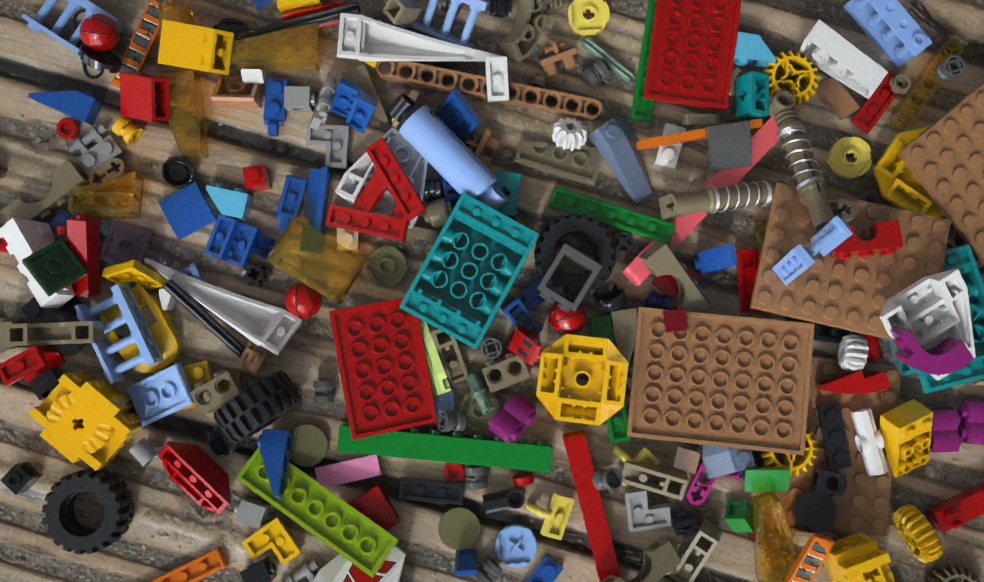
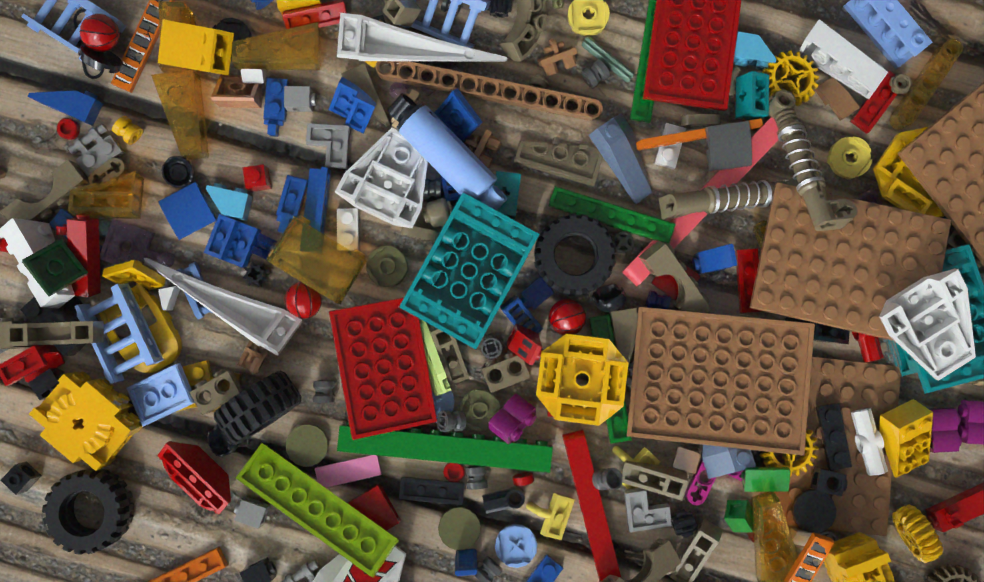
red brick [120,72,170,122] -> none
light grey piece [129,438,164,467] -> none
black axle [163,279,246,358] -> none
black axle [238,1,361,45] -> none
yellow plate [241,516,302,565] -> none
blue slope [258,429,294,499] -> none
light grey plate [310,76,336,130] -> none
red plate [325,138,427,242] -> none
sand green axle [466,373,495,415] -> none
white plate [485,56,509,102] -> none
dark grey window [537,243,602,313] -> none
white gear [552,116,588,151] -> none
dark red tile [663,309,688,333] -> none
light blue fence [772,216,853,285] -> none
red slope [815,370,891,394] -> none
red arch [829,220,903,260] -> none
white gear [837,335,869,371] -> none
magenta arch [890,325,974,375] -> none
dark grey wheel [935,55,965,82] -> none

